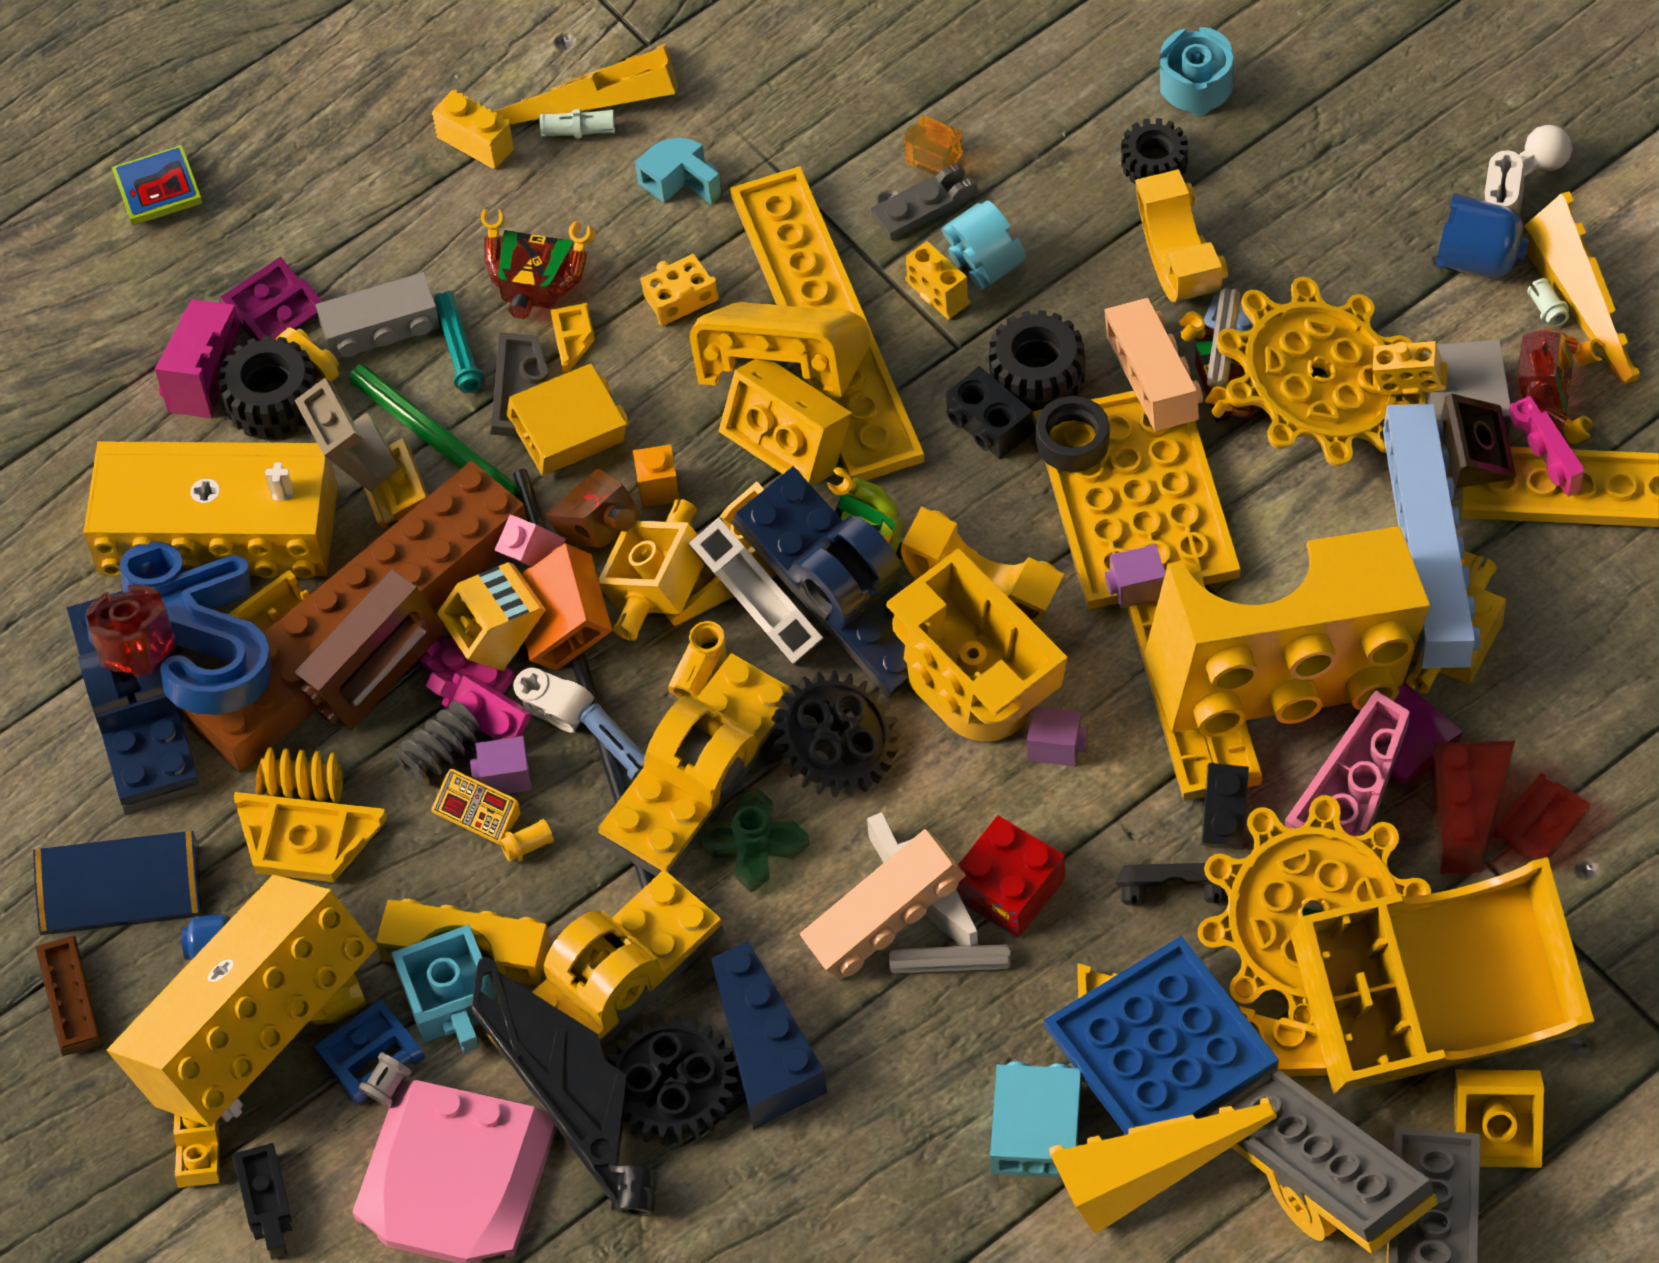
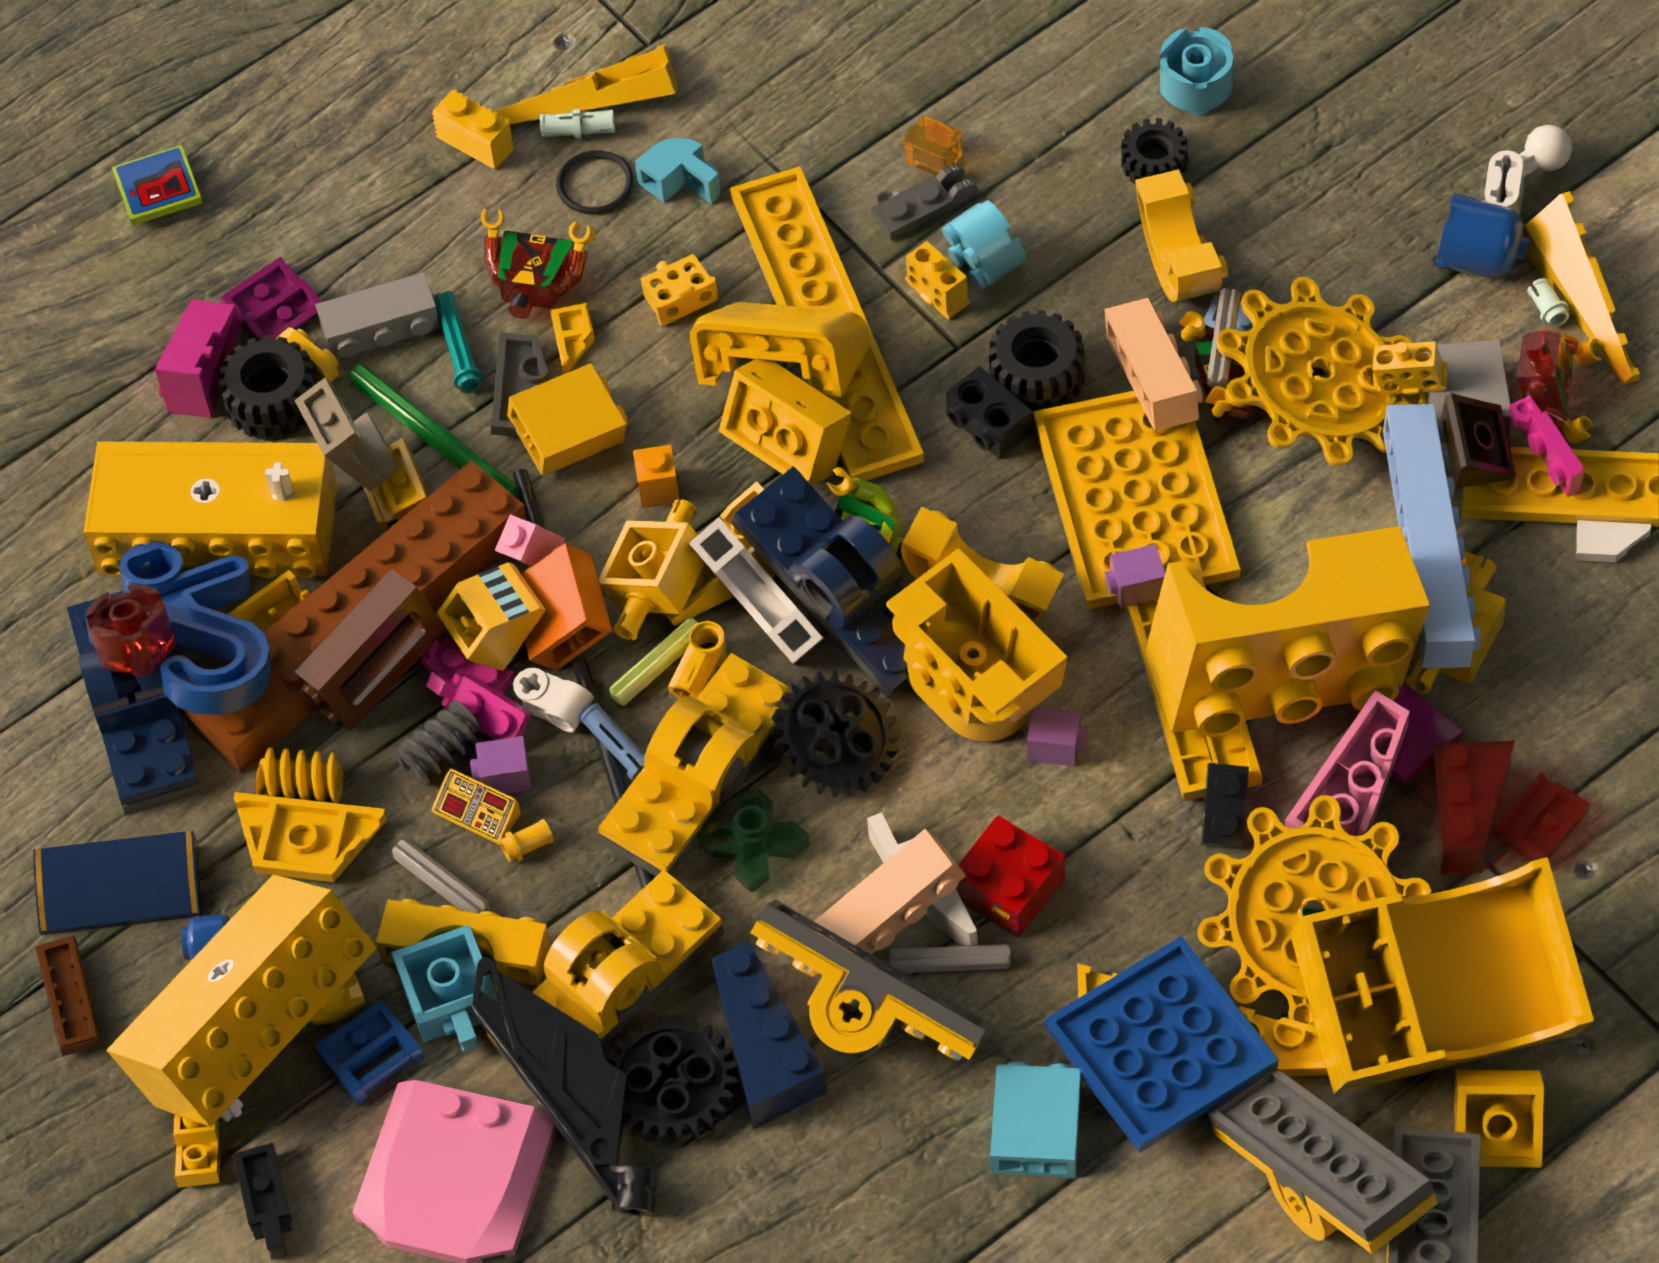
light grey bush [358,1052,412,1107] -> none
reddish brown torso [545,469,640,548] -> none
black tyre [1036,396,1110,472] -> none
yellow wedge [1049,1097,1277,1234] -> none
black piece [1115,863,1228,905] -> none
none -> light grey axle [392,839,490,913]
none -> black tyre [556,150,634,214]
none -> yellowish green axle [609,618,698,706]
none -> piece [750,899,991,1061]
none -> white tile [1576,520,1651,563]

